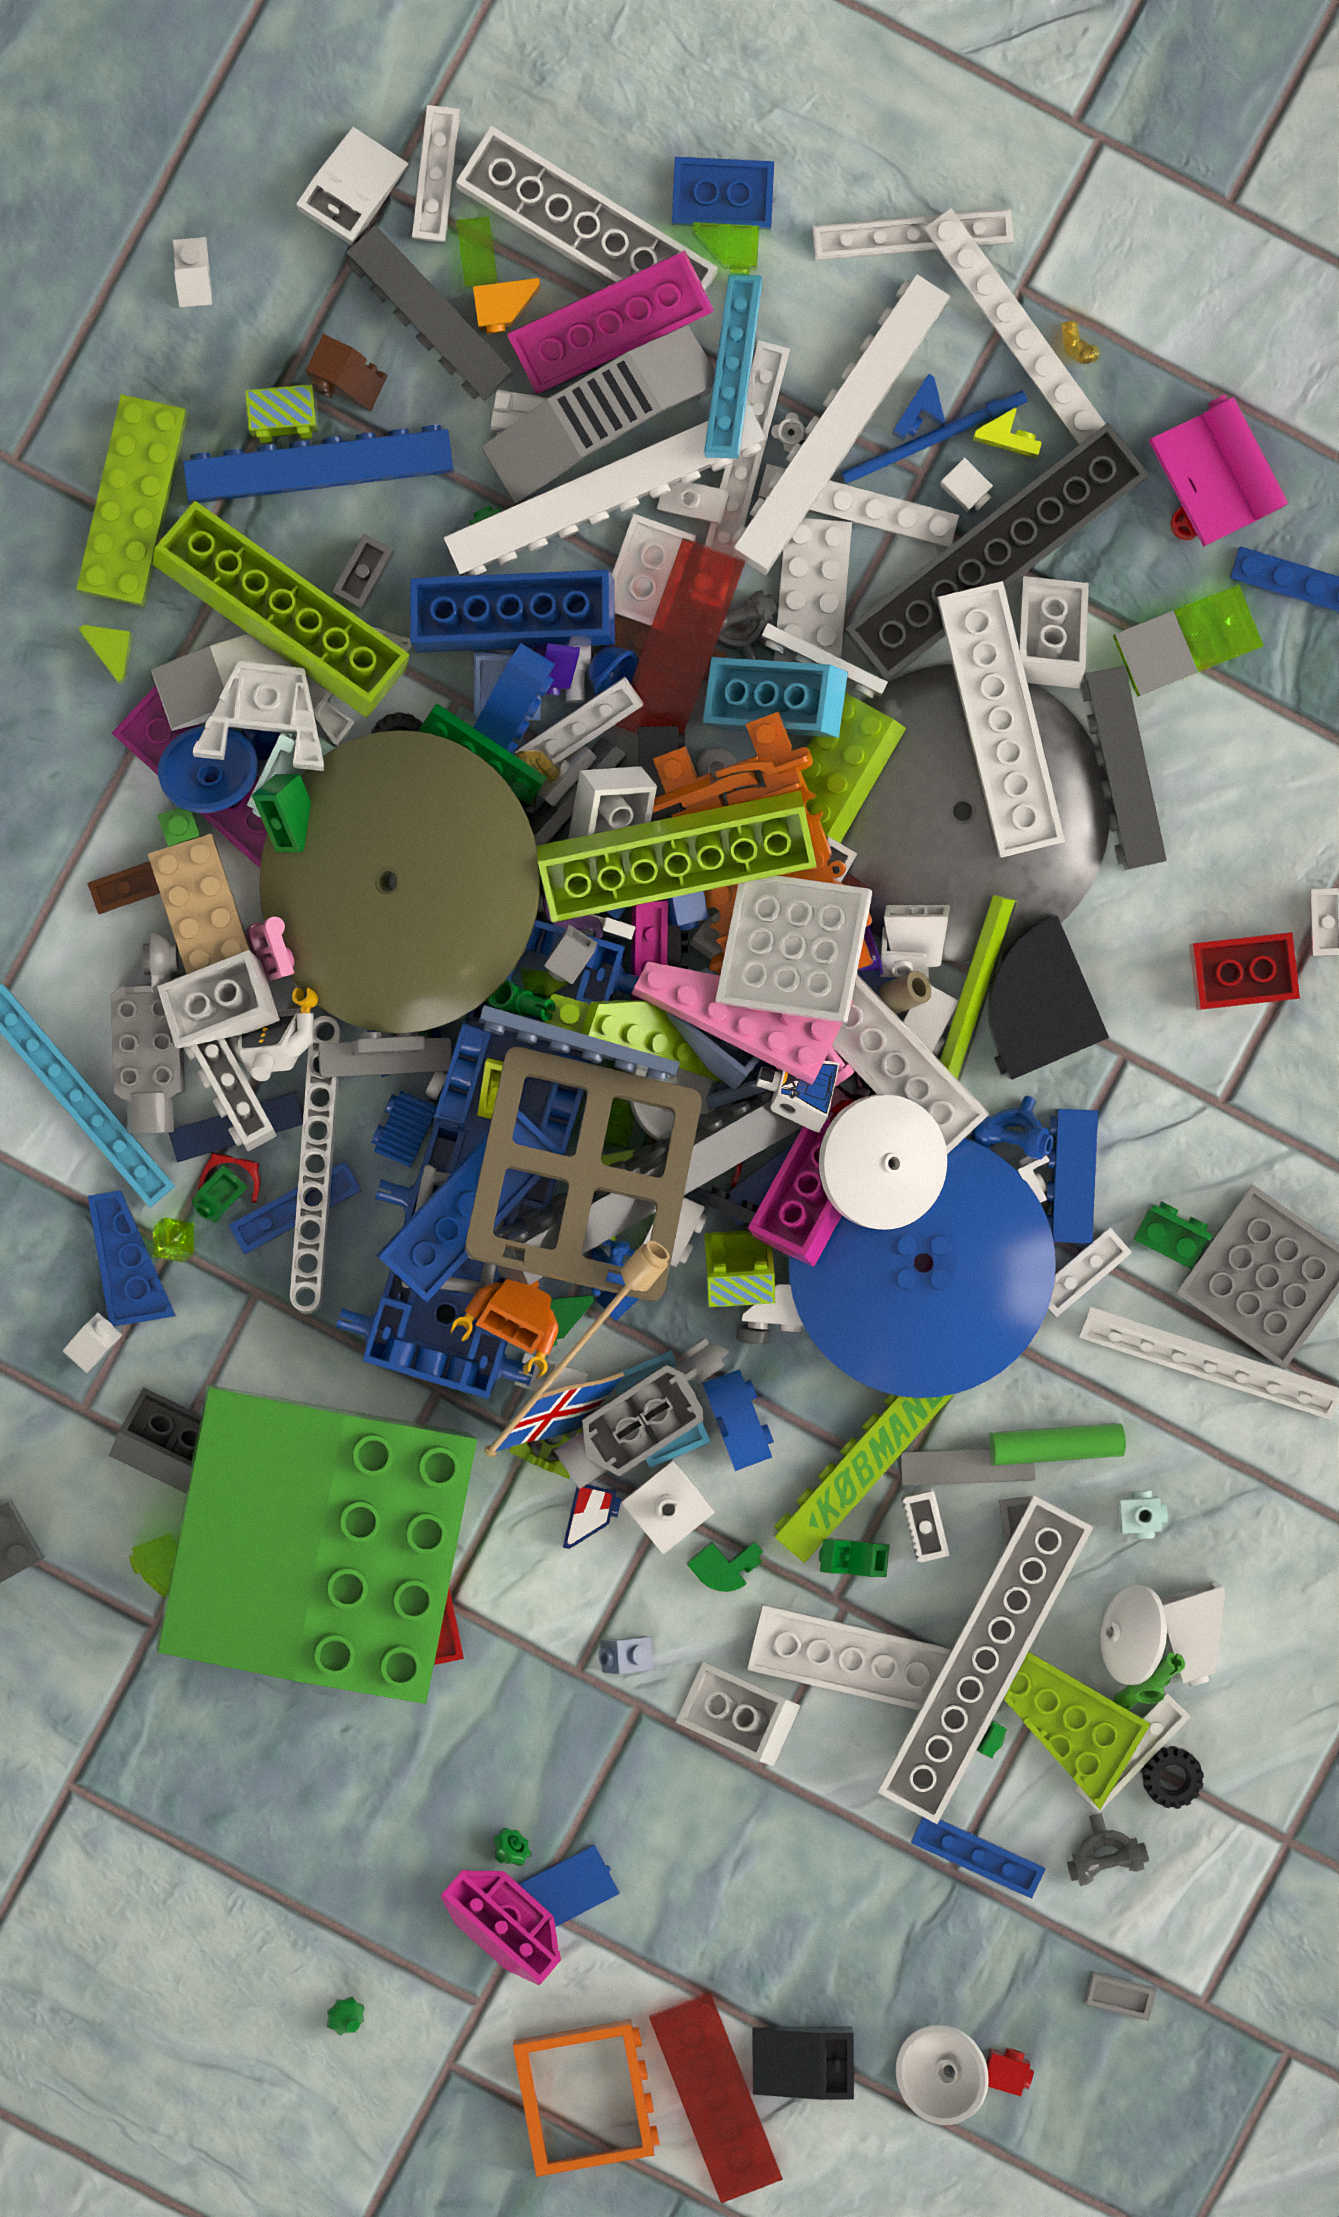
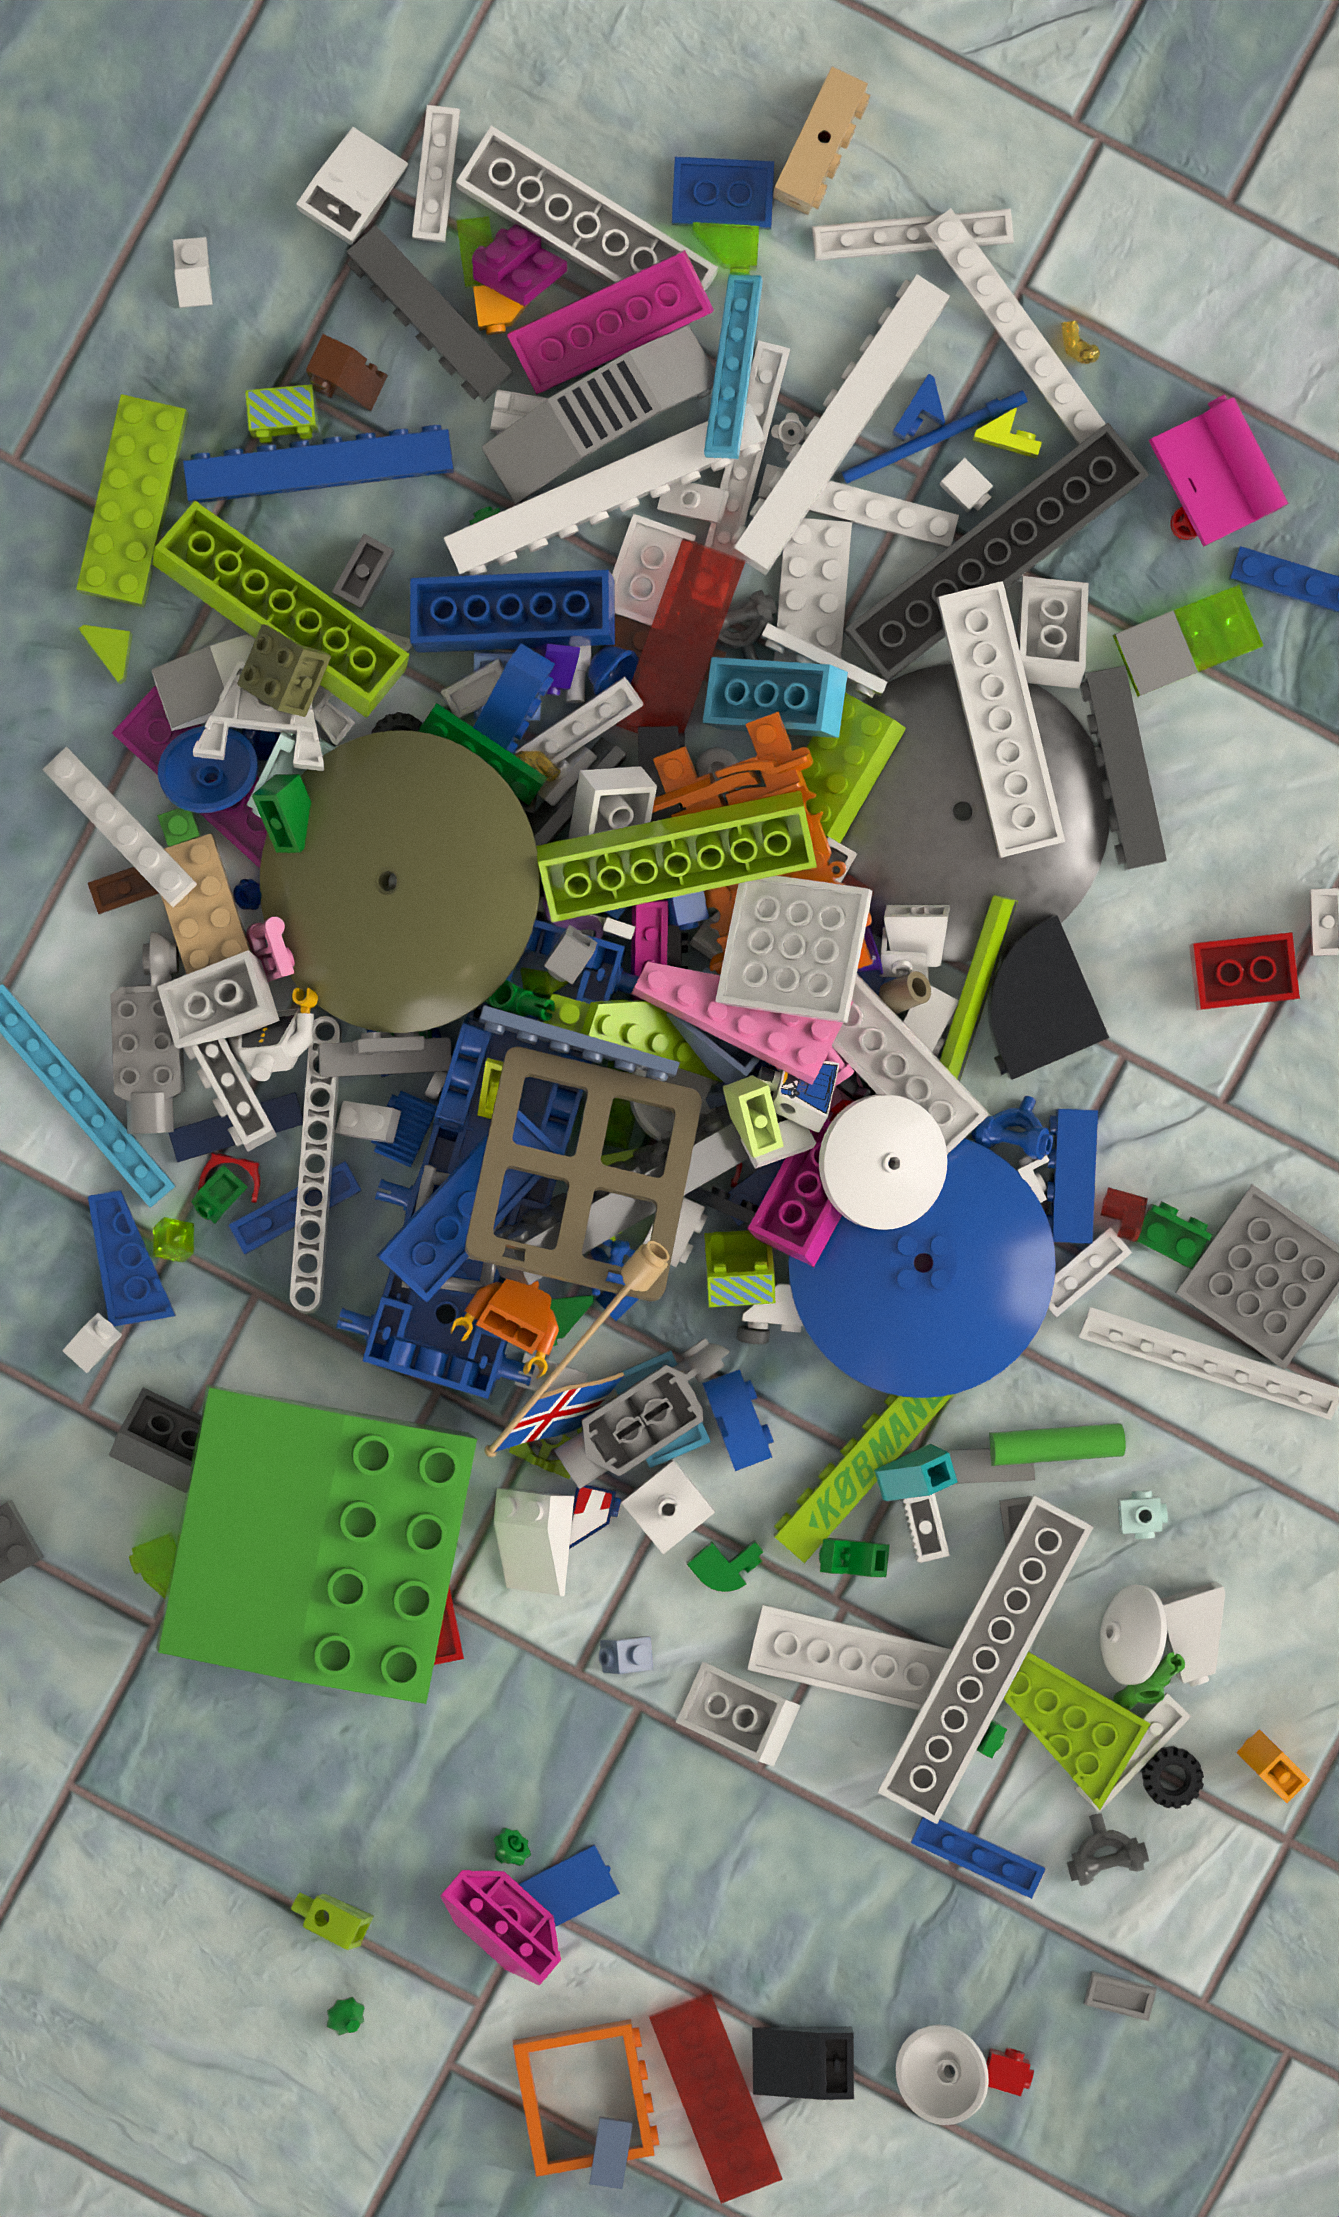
none -> white plate [42,747,197,907]
none -> clear blue plate [233,879,262,910]
none -> olive bracket [237,624,331,717]
none -> lime torso [291,1892,374,1950]
none -> white plate [335,1101,401,1144]
none -> white tile [441,658,504,719]
none -> magenta plate [472,224,567,307]
none -> white slope [494,1488,574,1596]
none -> sand blue tile [589,2116,633,2189]
none -> yellowish green slope [723,1075,784,1158]
none -> white tile [741,1119,816,1169]
none -> tan brick [773,67,871,215]
none -> teal slope [874,1444,958,1501]
none -> clear red piece [1100,1187,1148,1242]
none -> light orange slope [1236,1729,1310,1803]

